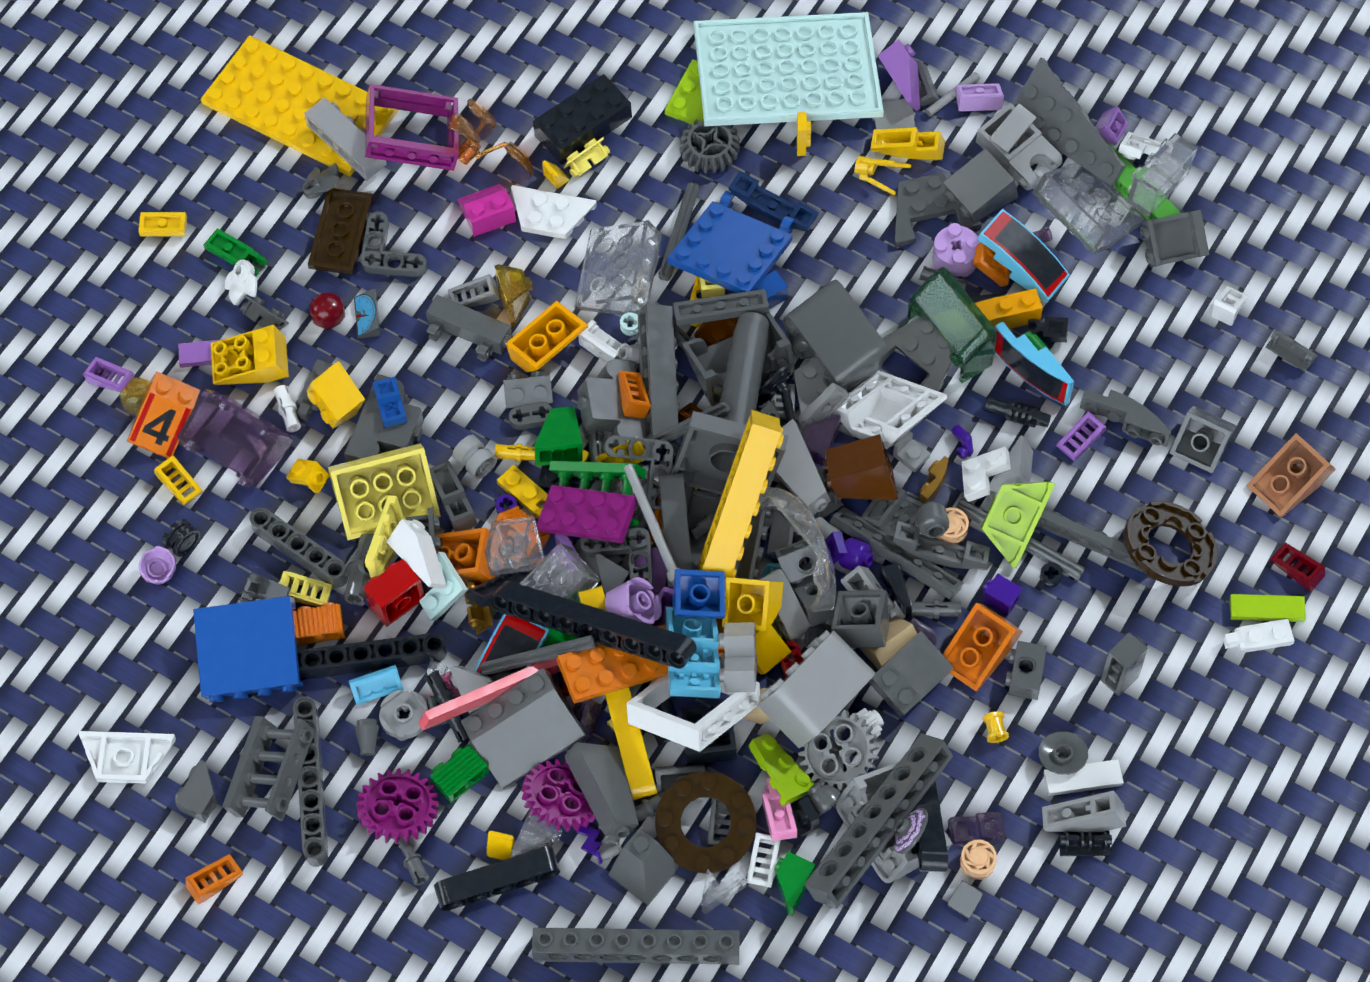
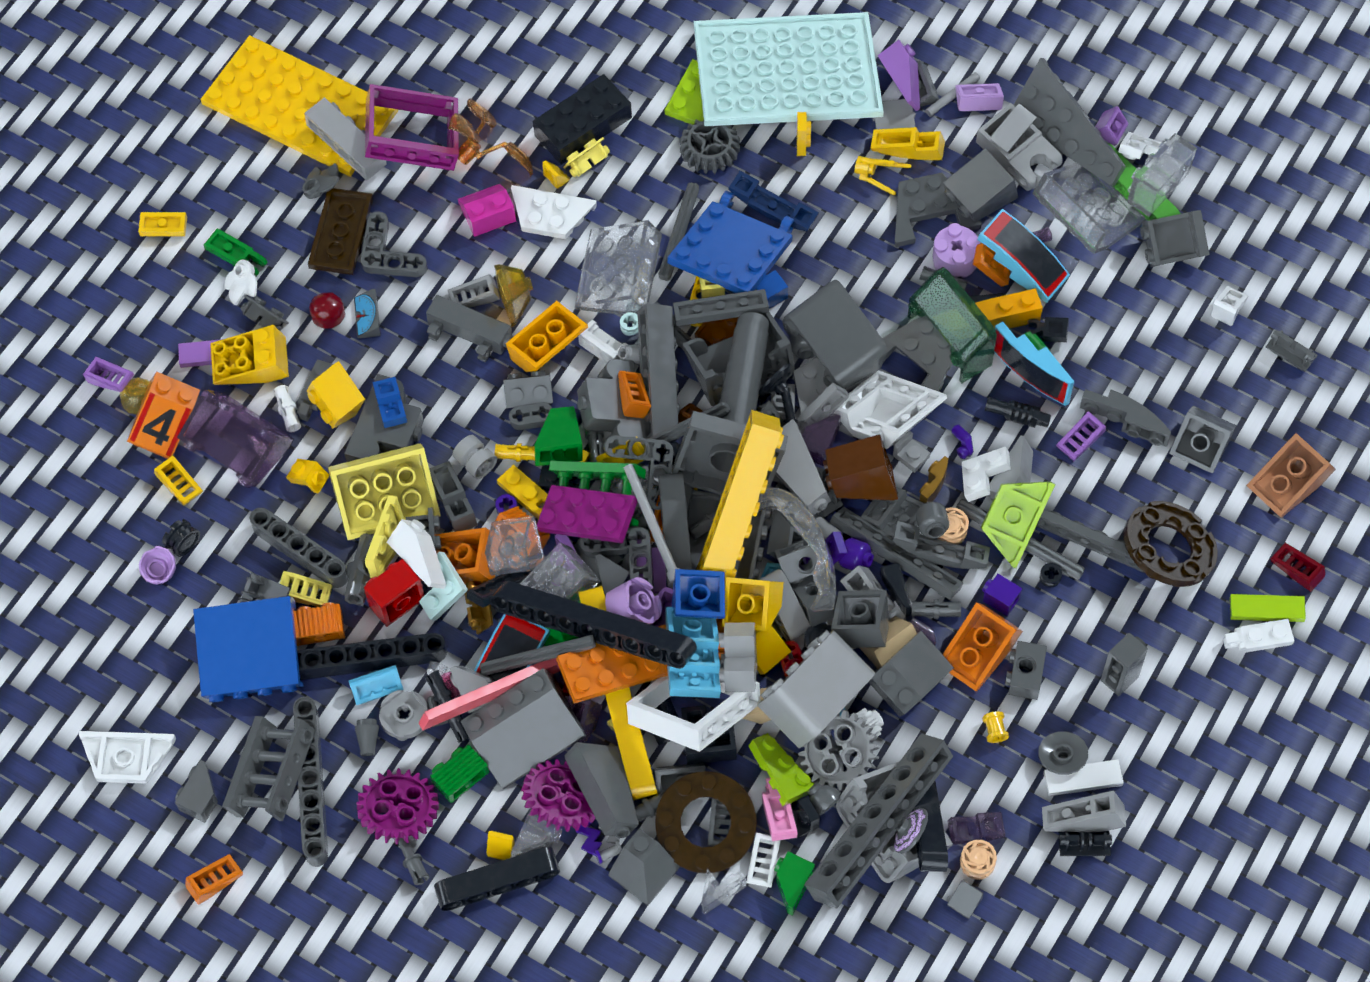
dark grey brick [532,928,740,965] -> none

